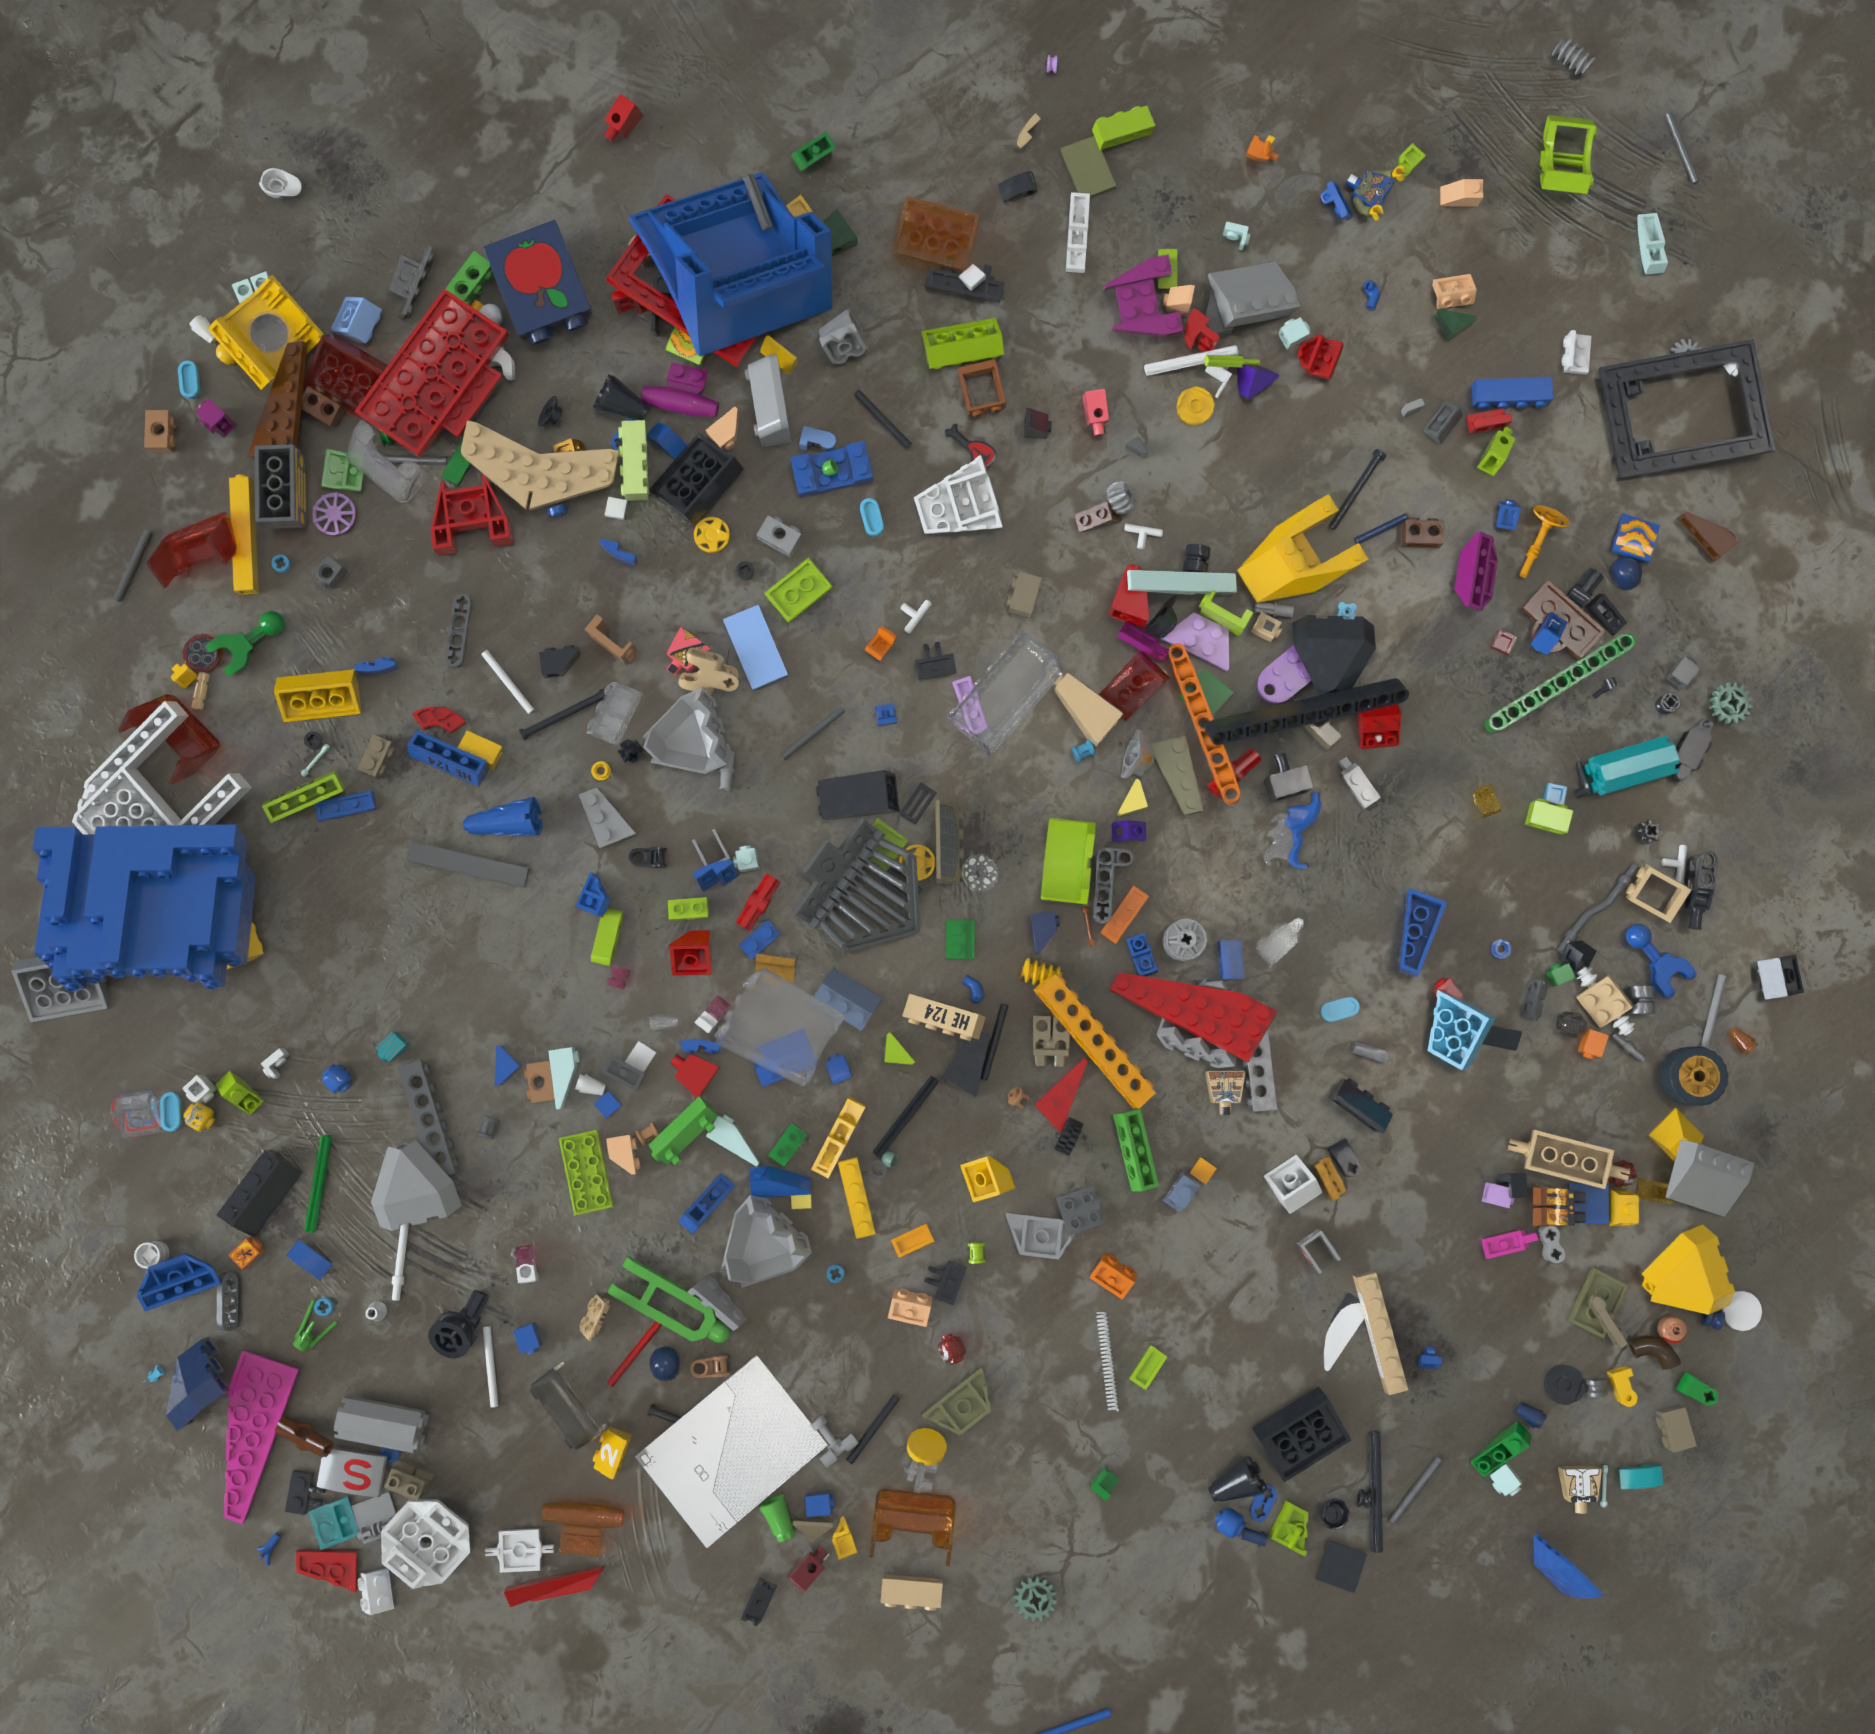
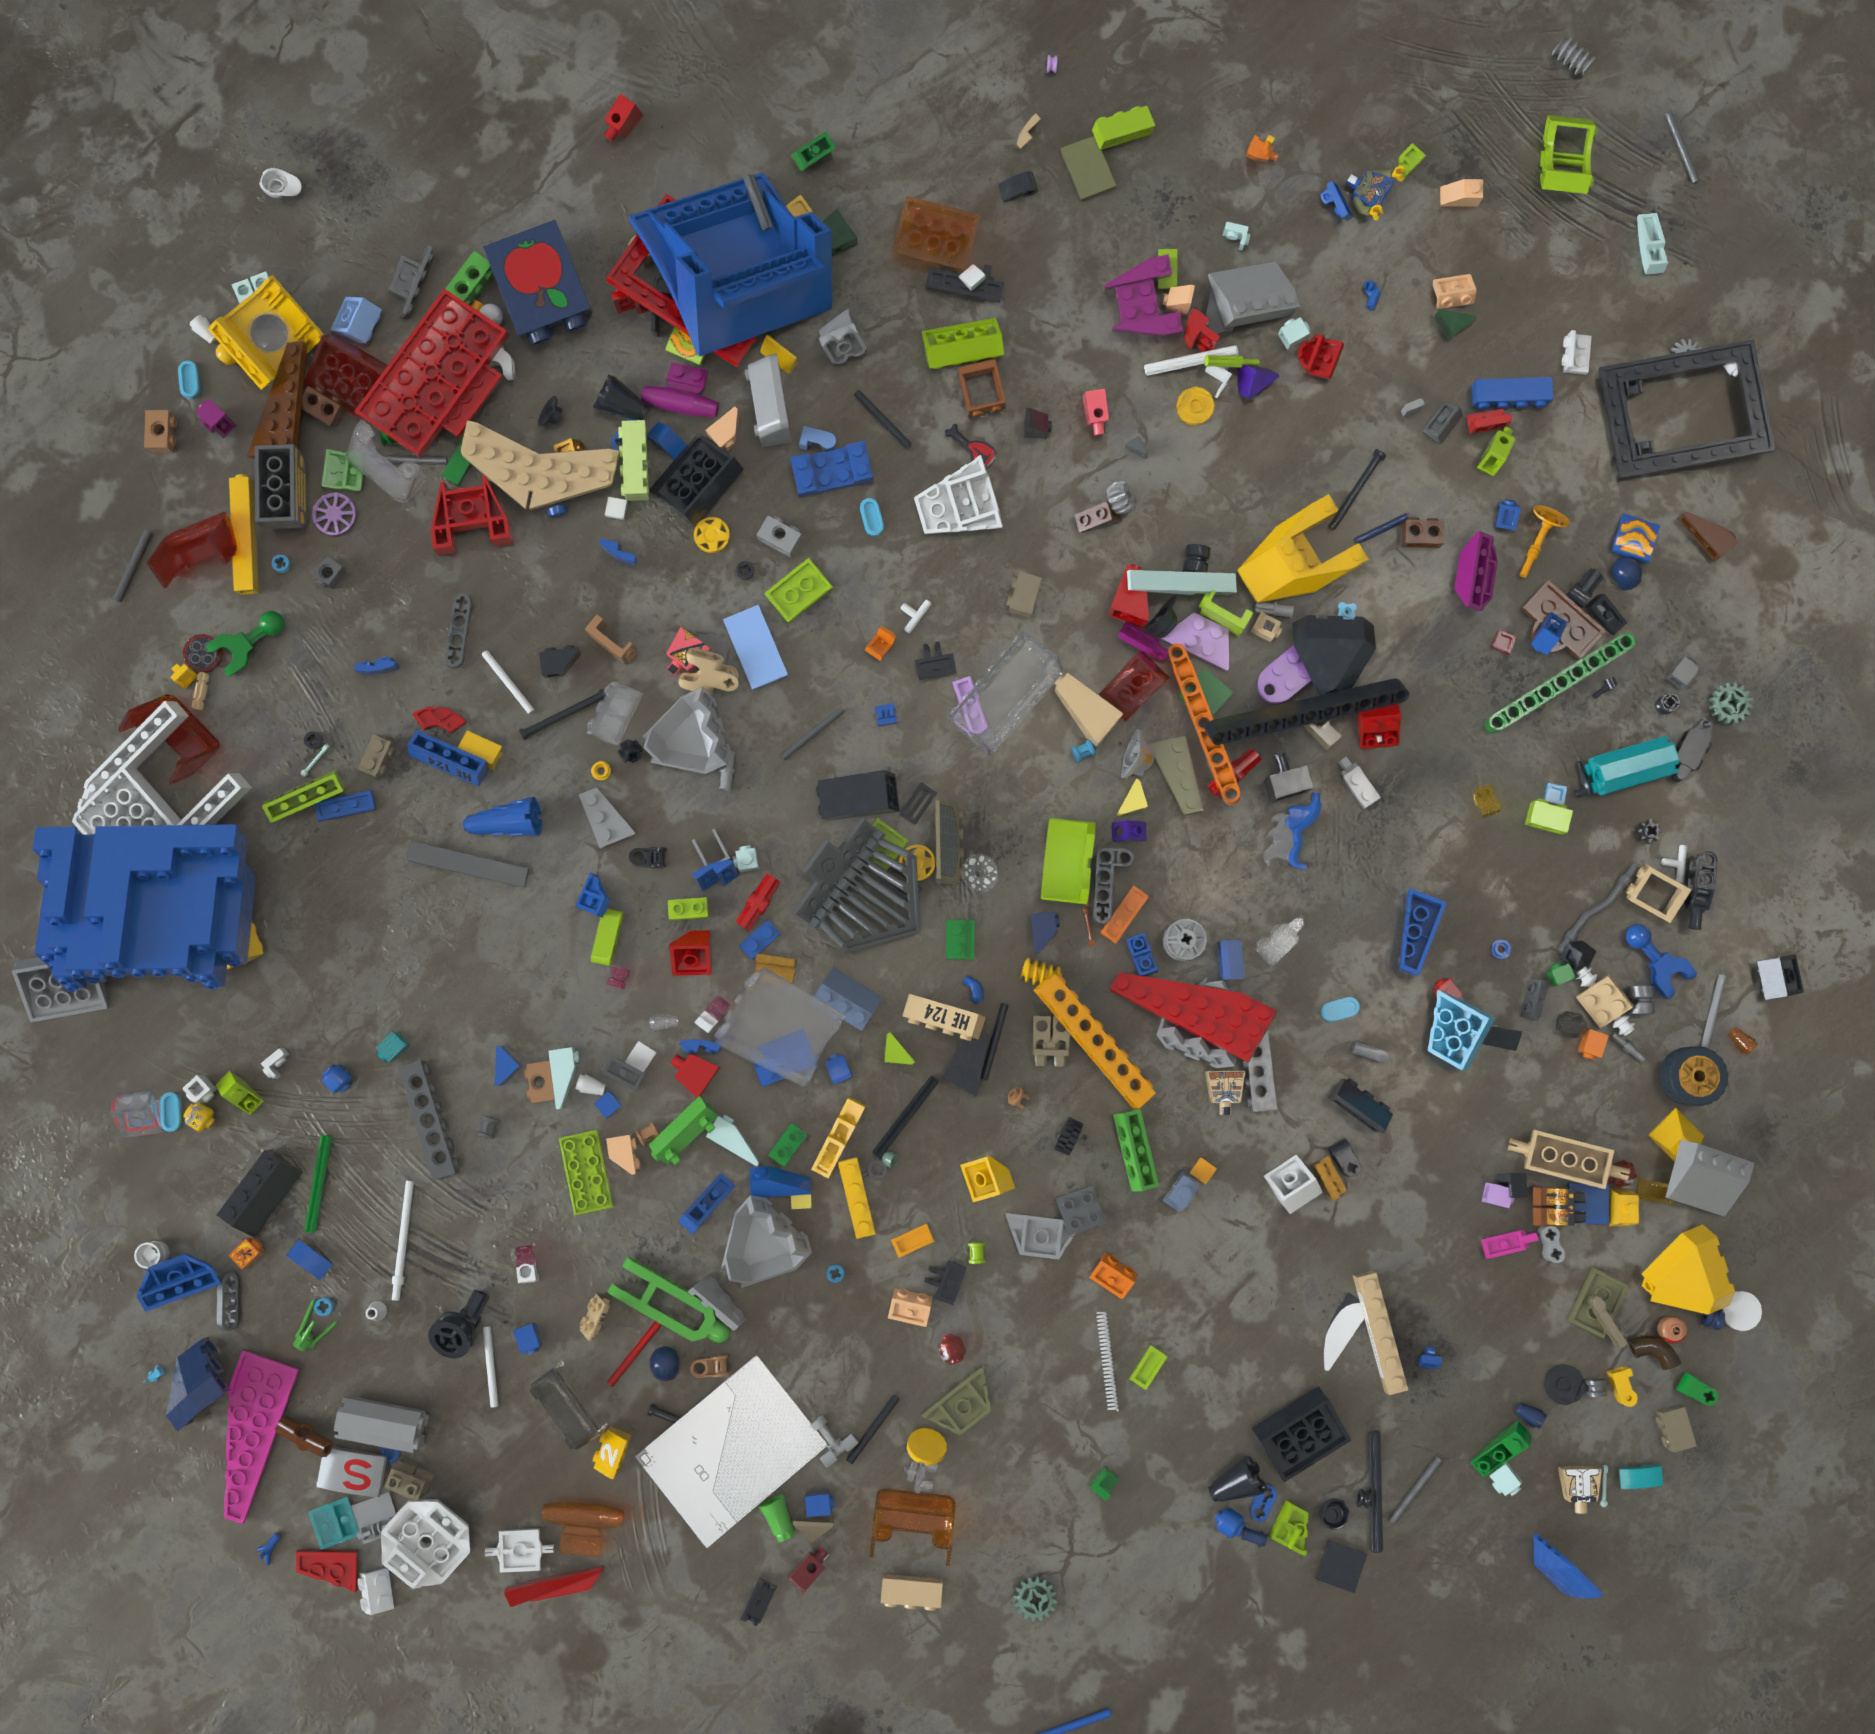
yellow slope [274,669,361,722] -> none
black hinge [285,1470,326,1515] -> none
light grey panel [371,1139,462,1231] -> none
bright green hinge [822,459,839,476] -> none
yellow slope [832,1516,858,1560] -> none
red wing [1034,1058,1088,1132] -> none
white slope [1066,192,1090,273] -> none
white piece [1124,523,1163,550] -> none
light grey piece [1296,1229,1341,1274] -> none

